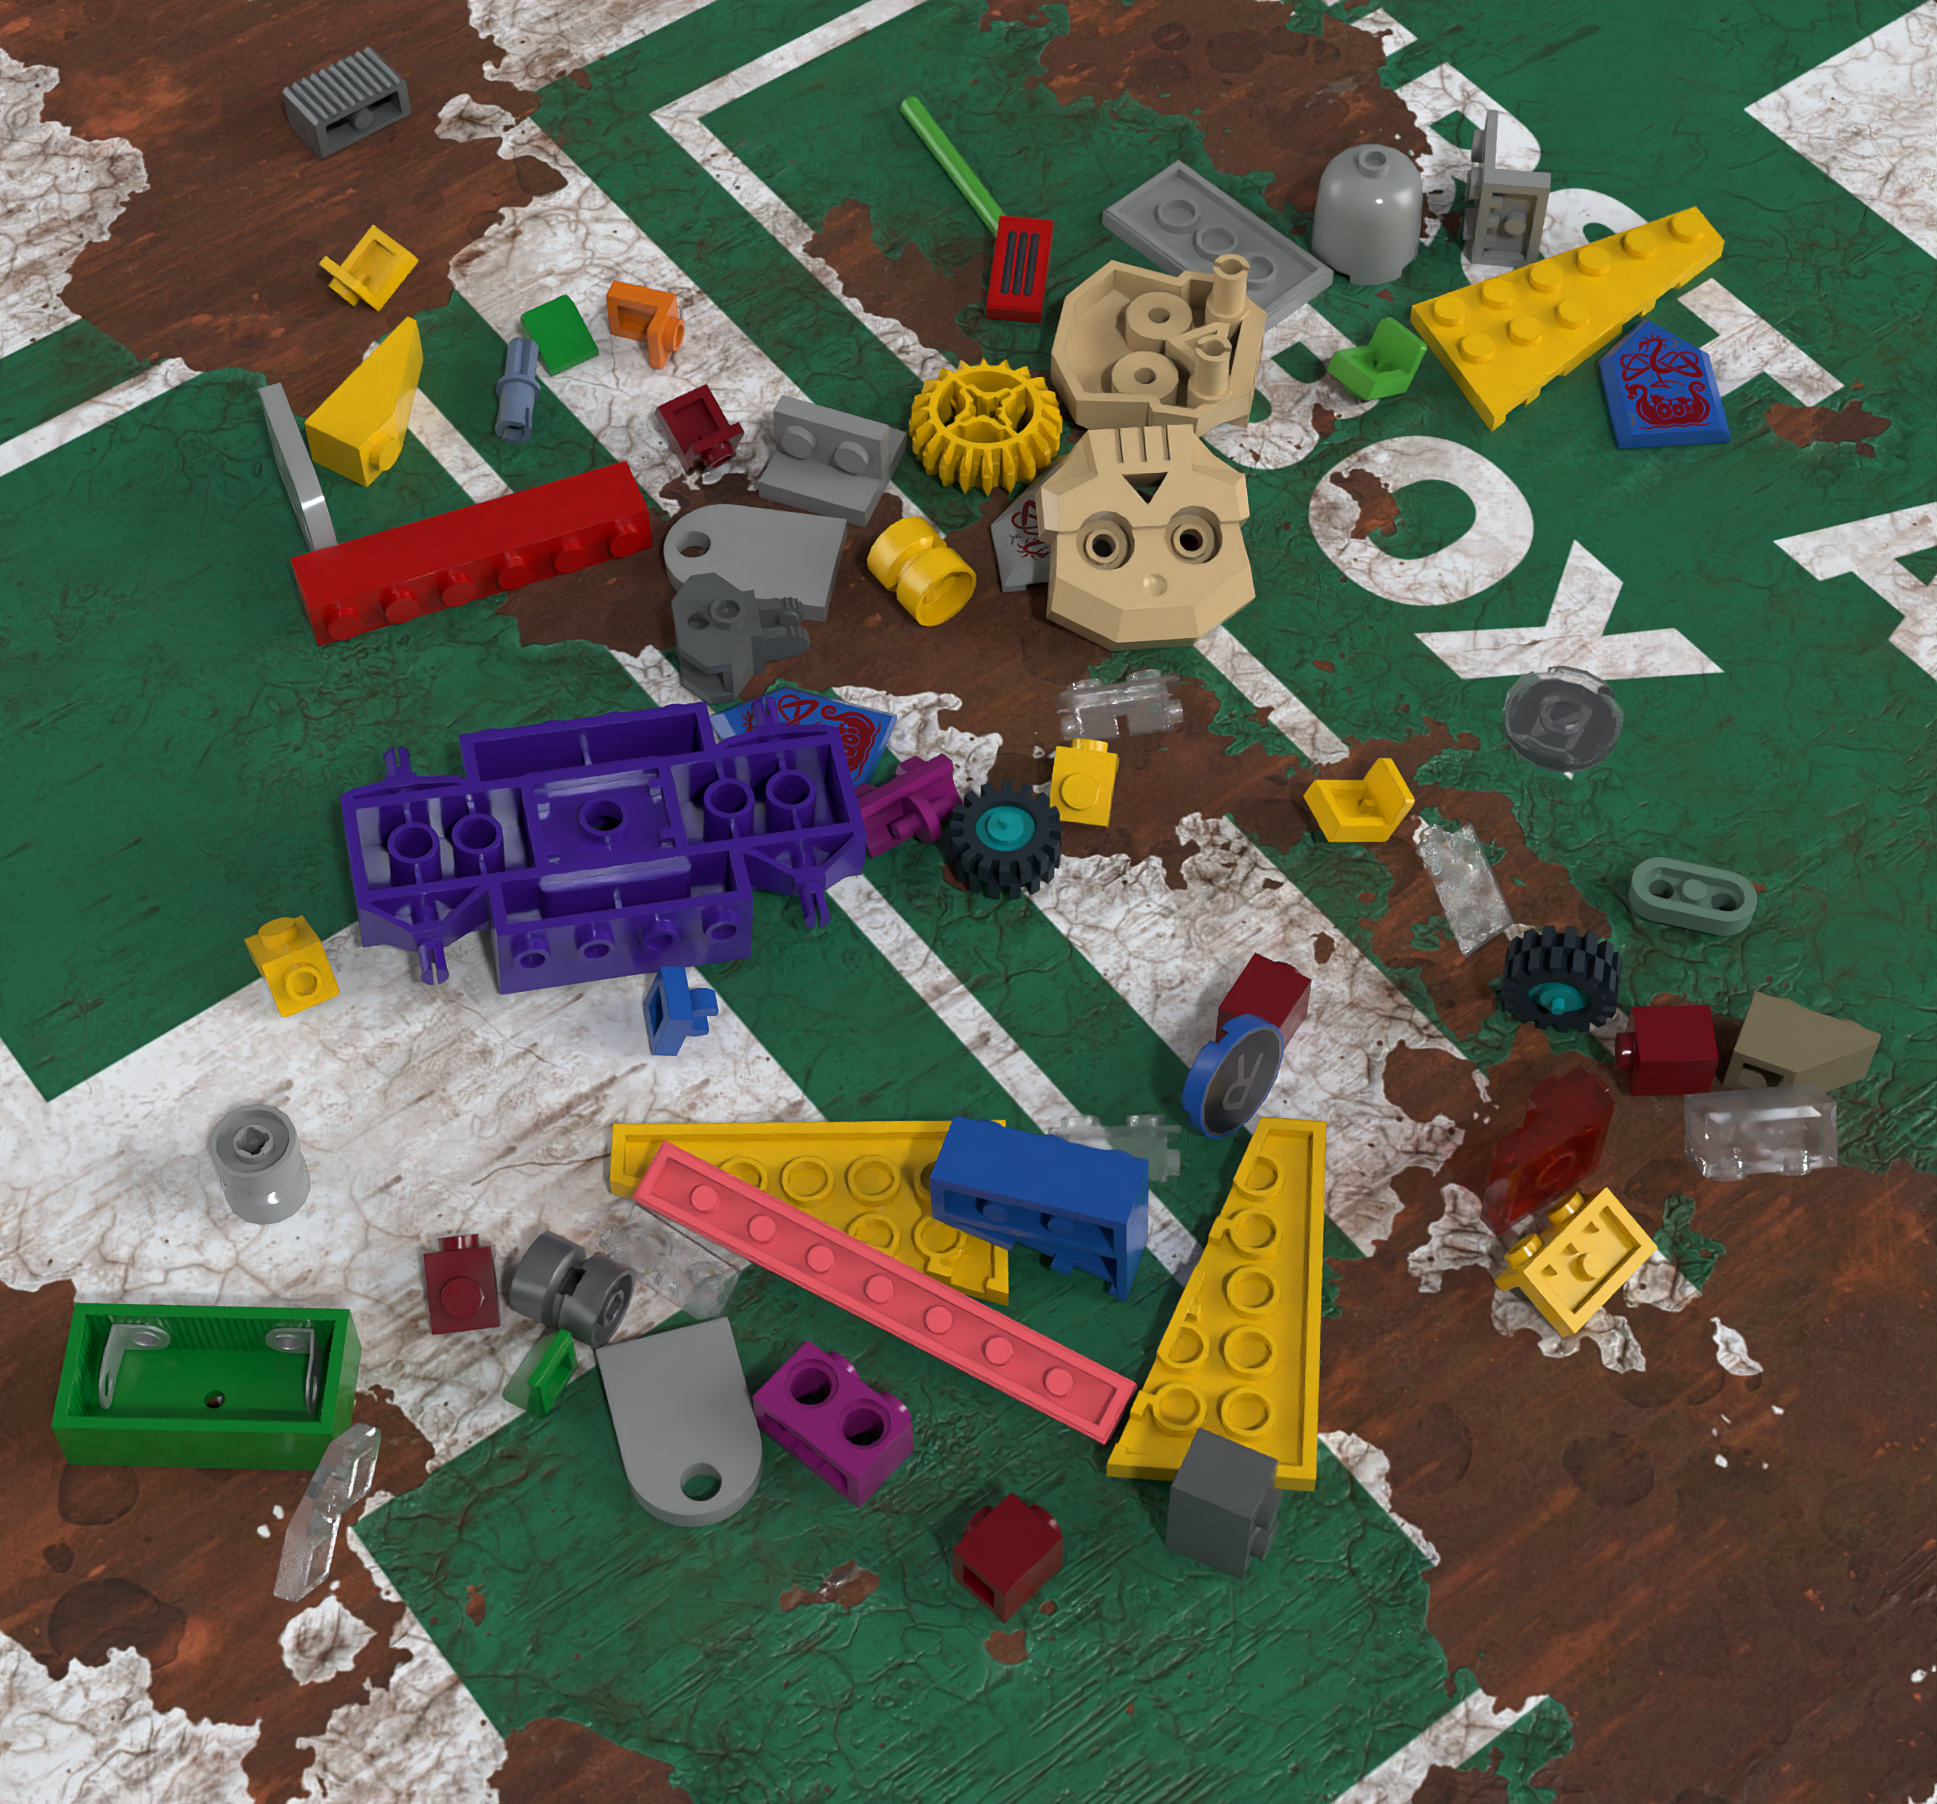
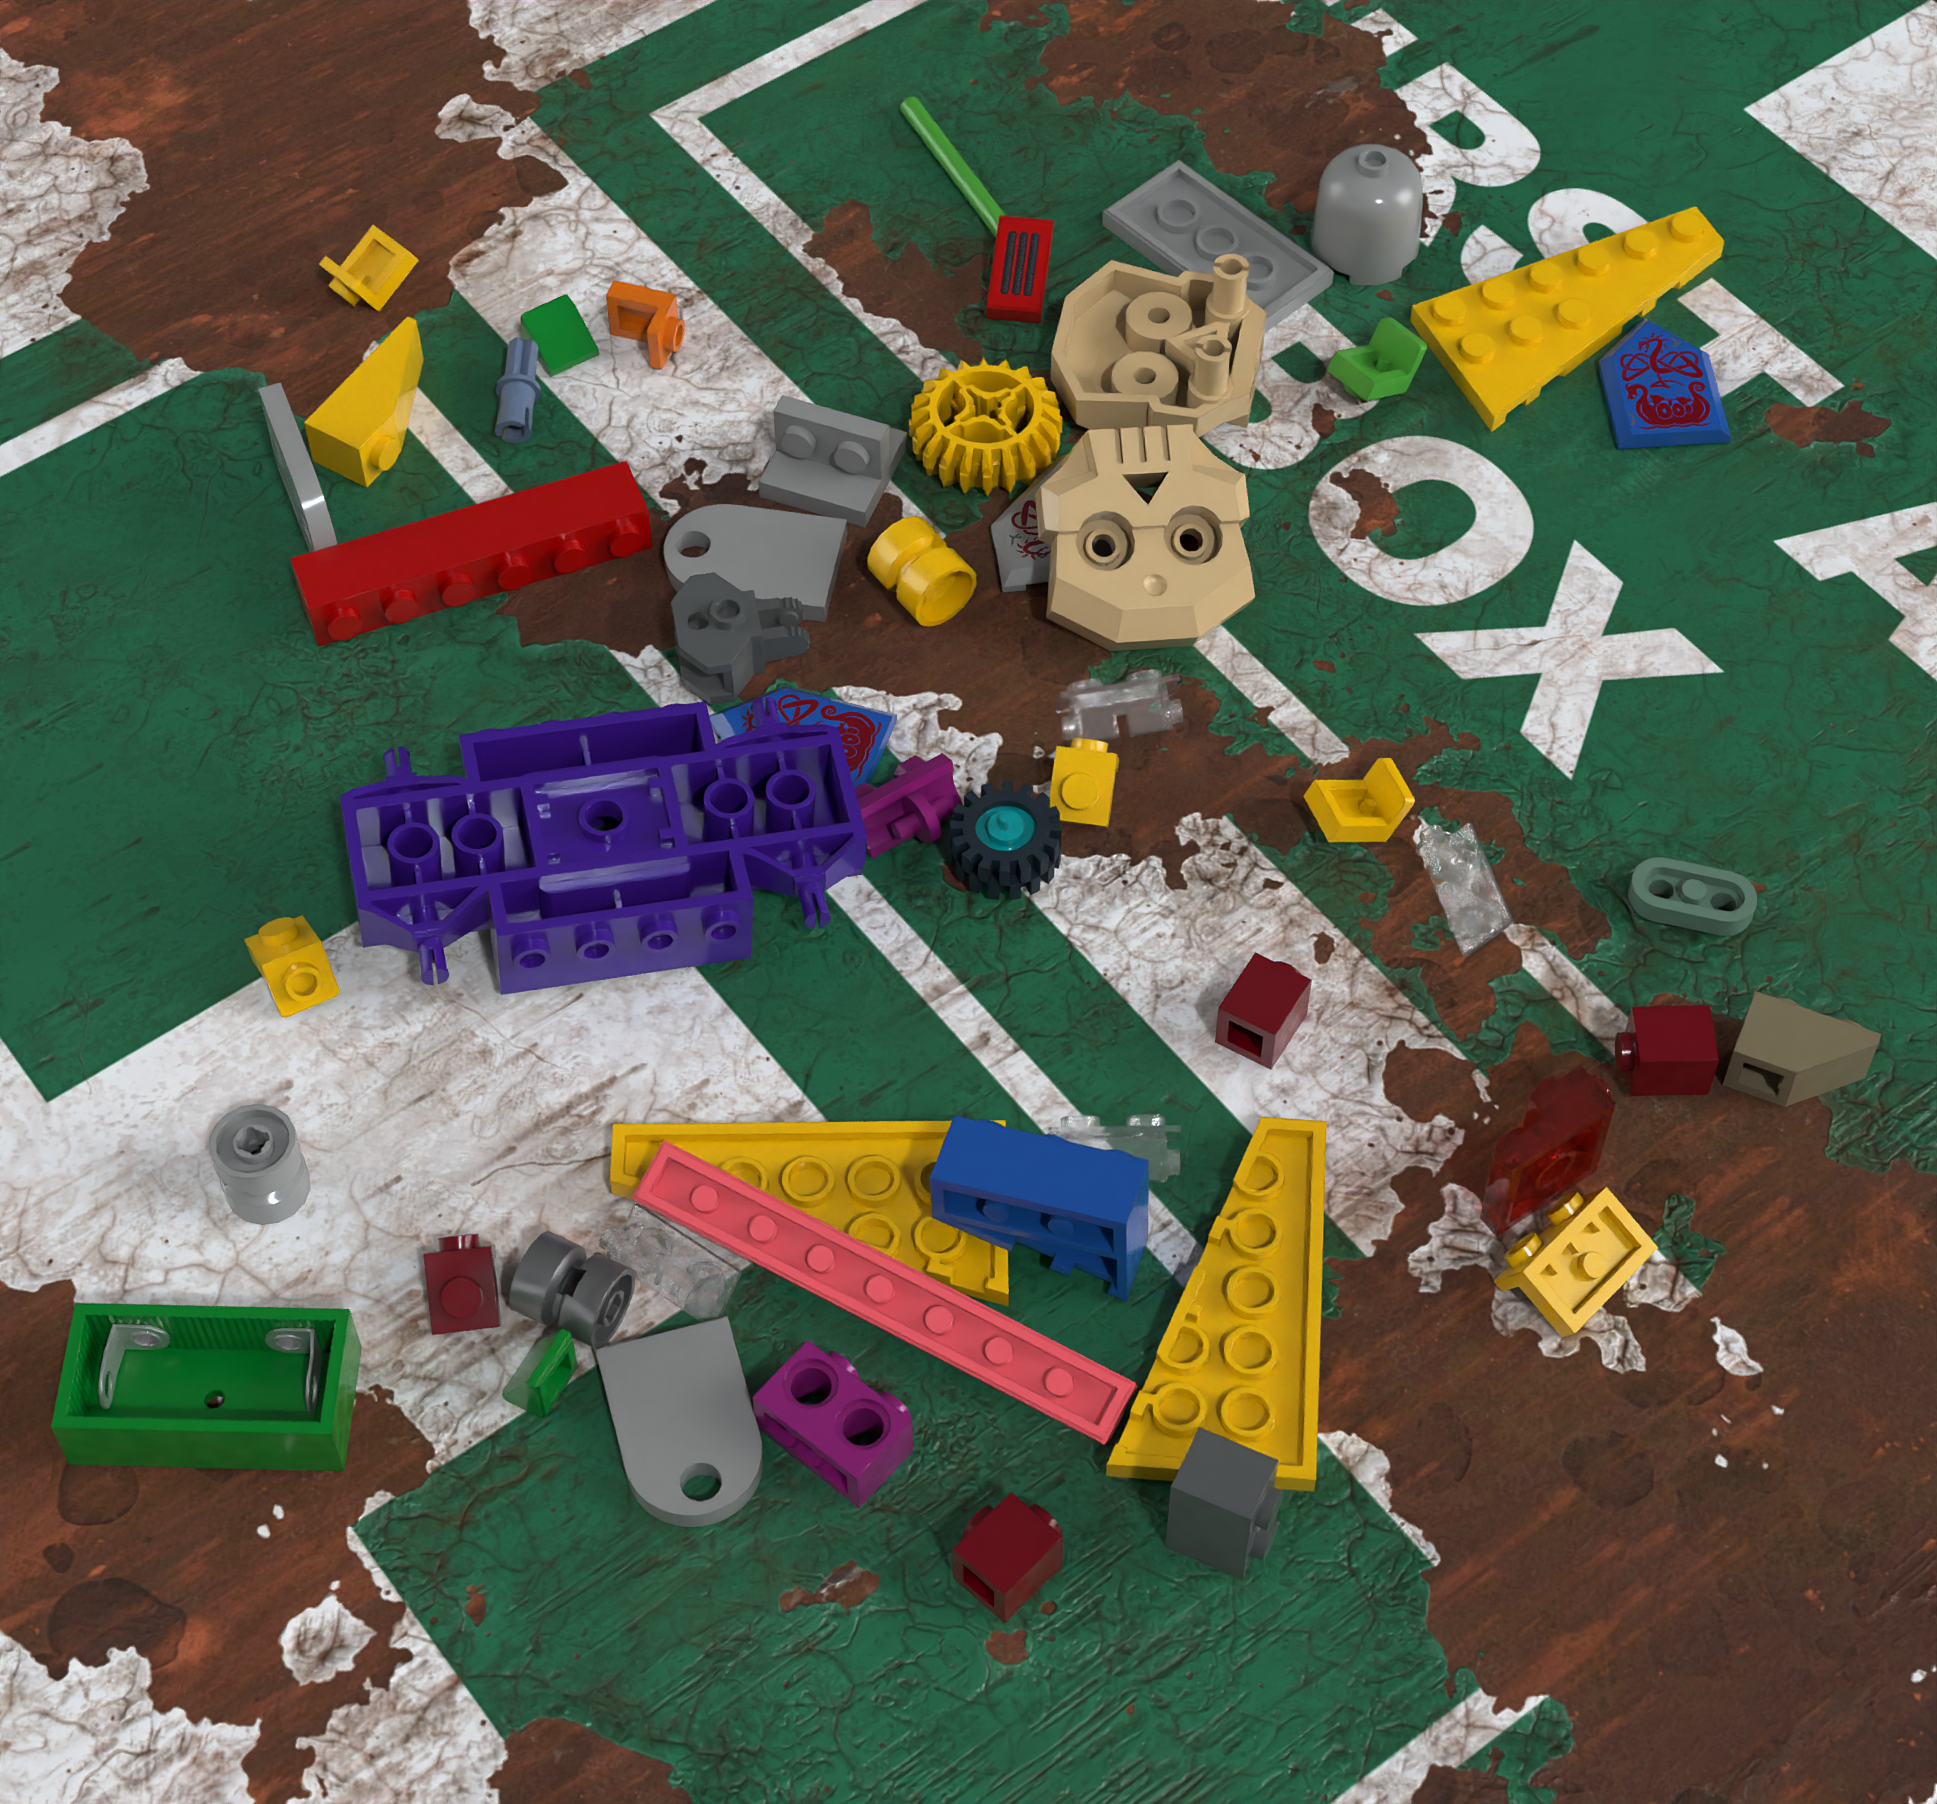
clear tile [273,1422,382,1603] -> none
dark grey brick [282,46,412,160] -> none
blue tile [643,966,719,1056] -> none
dark red bracket [654,384,745,472] -> none
tile [1182,1013,1284,1139] -> none
light grey bracket [1462,110,1551,268] -> none
clear tile [1501,666,1624,773] -> none
black wheel [1501,925,1622,1033] -> none
clear brick [1684,1084,1838,1181] -> none

